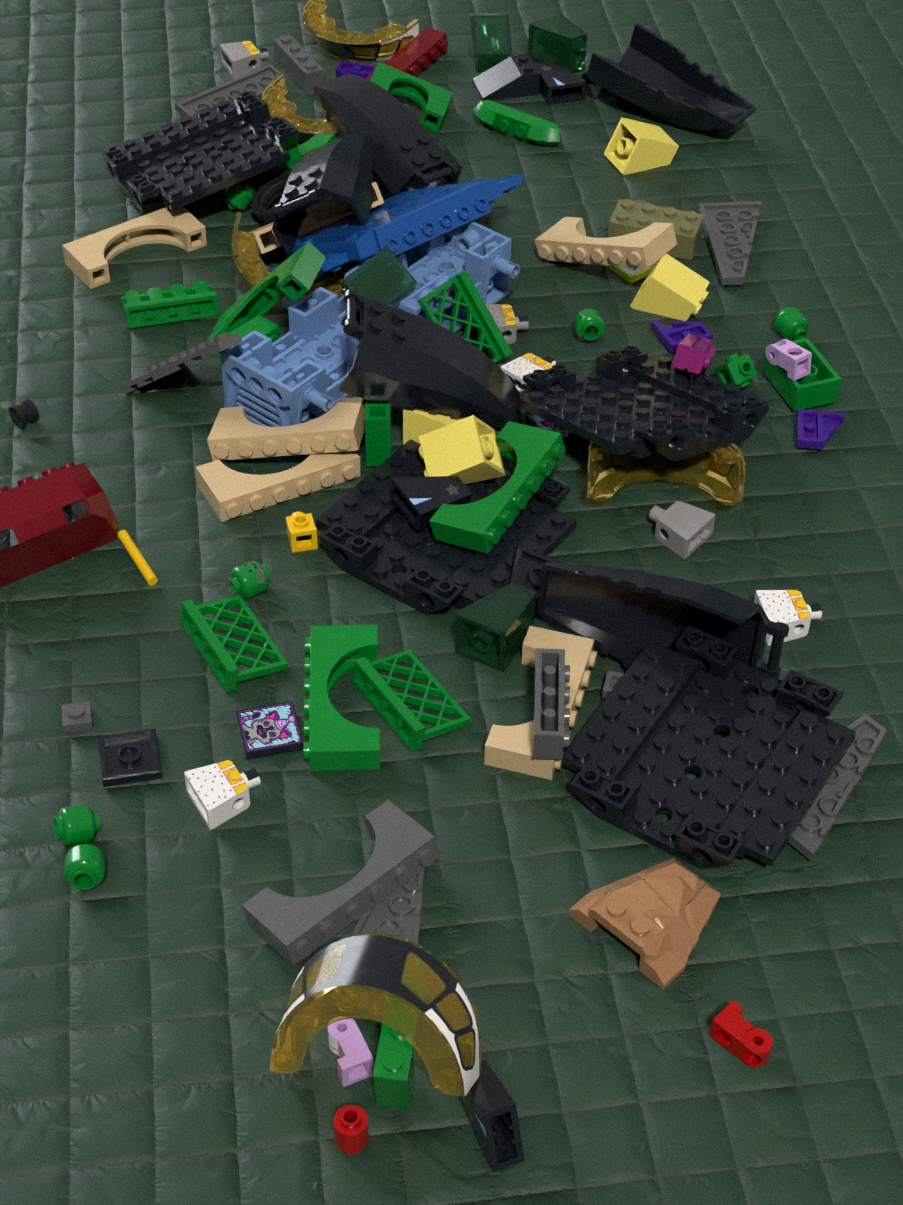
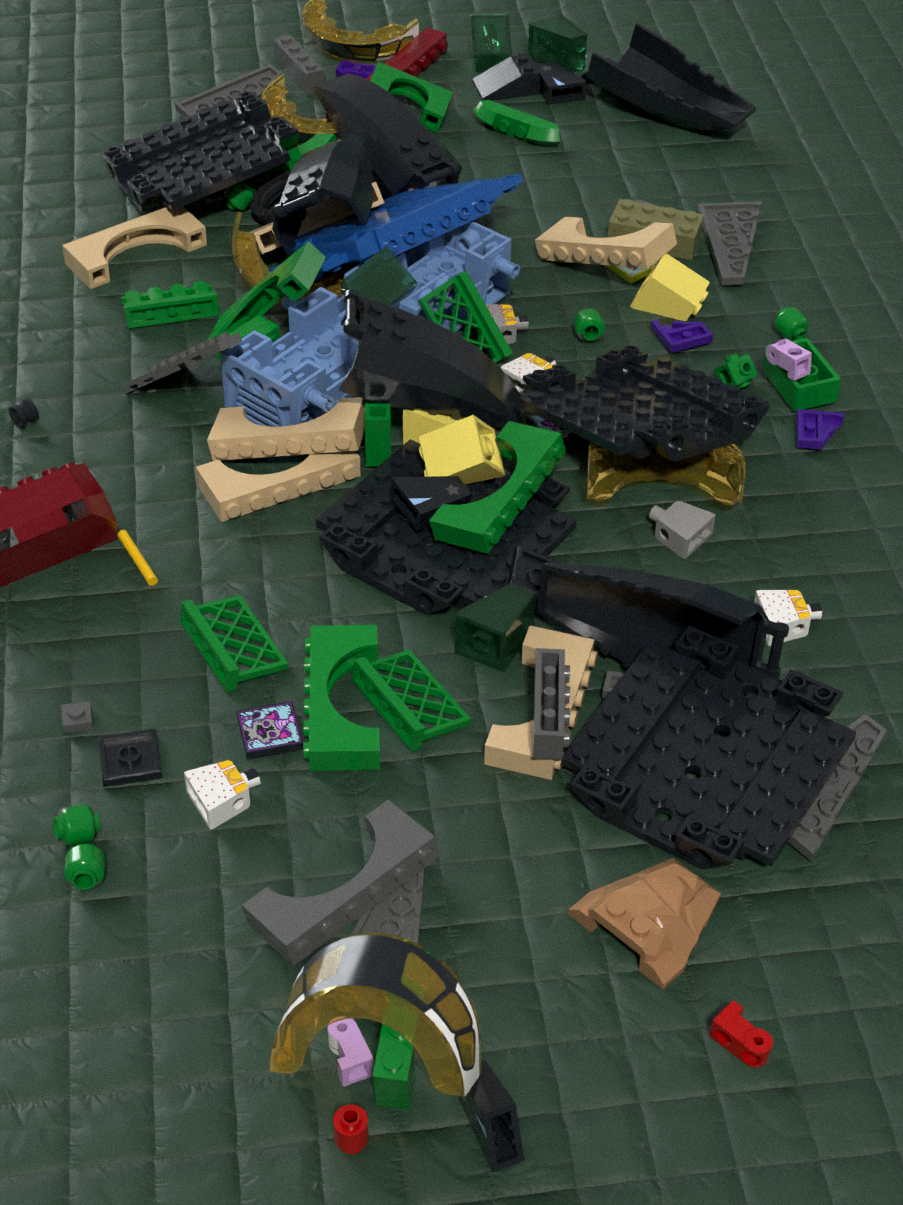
light grey torso [220,41,269,79] -> none
green head [229,560,271,600] -> none
yellow brick [286,511,318,553] -> none
light yellow slope [604,117,679,175] -> none
magenta brick [673,333,717,374] -> none

